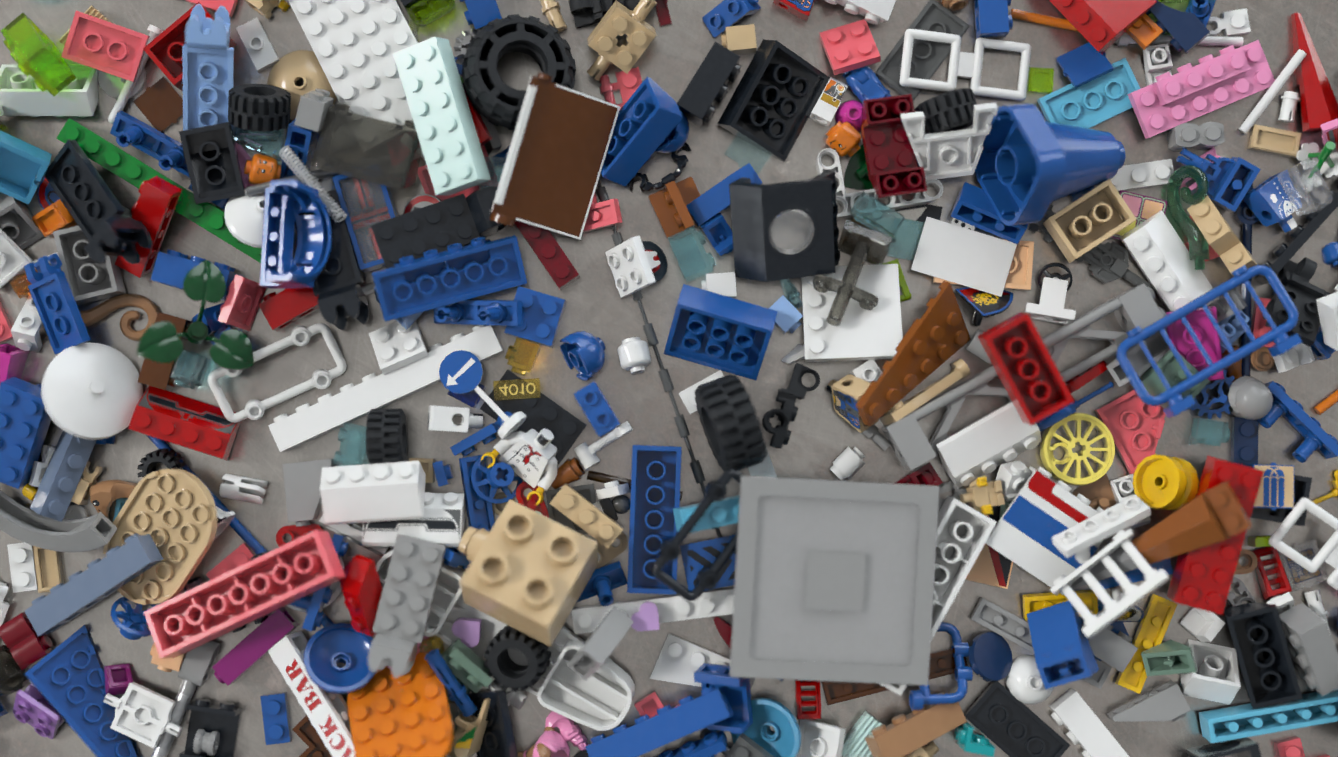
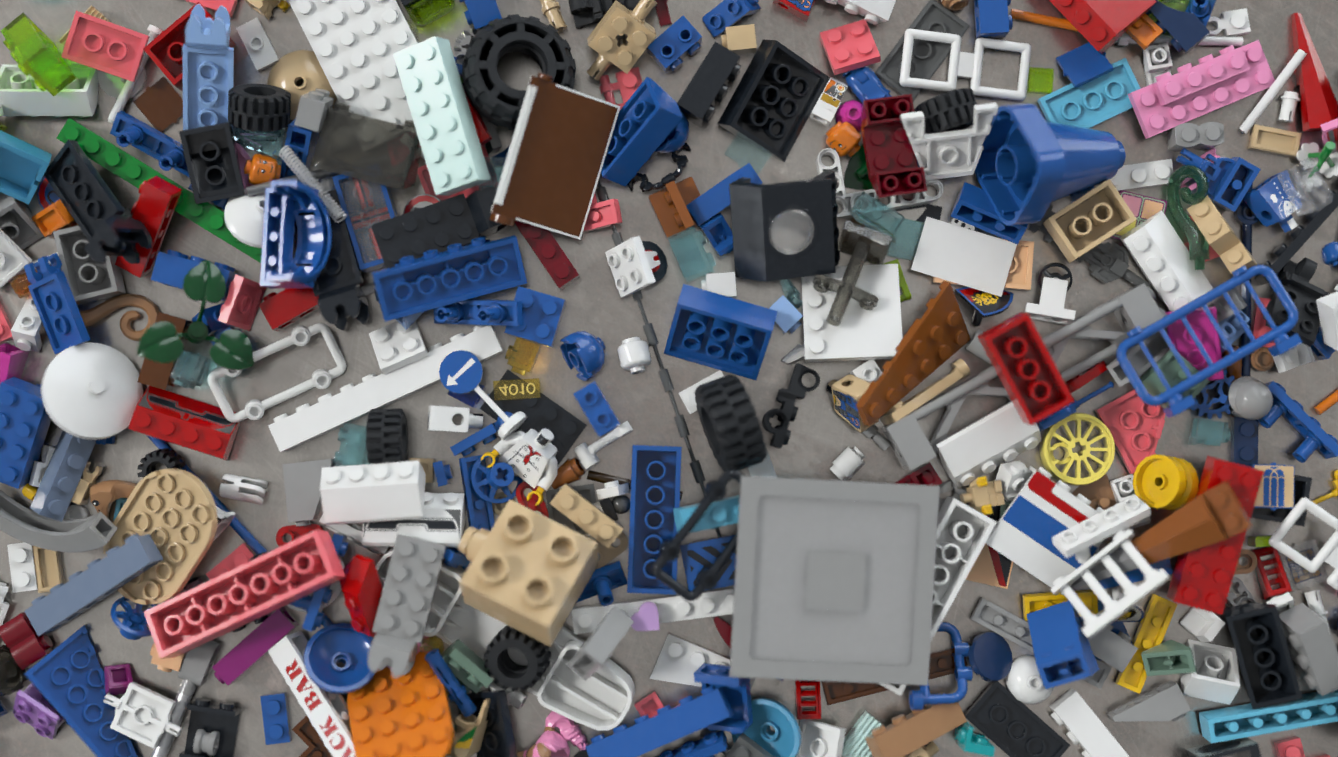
lavender tile [452,617,482,648] -> none
none -> blue brick [647,16,702,73]

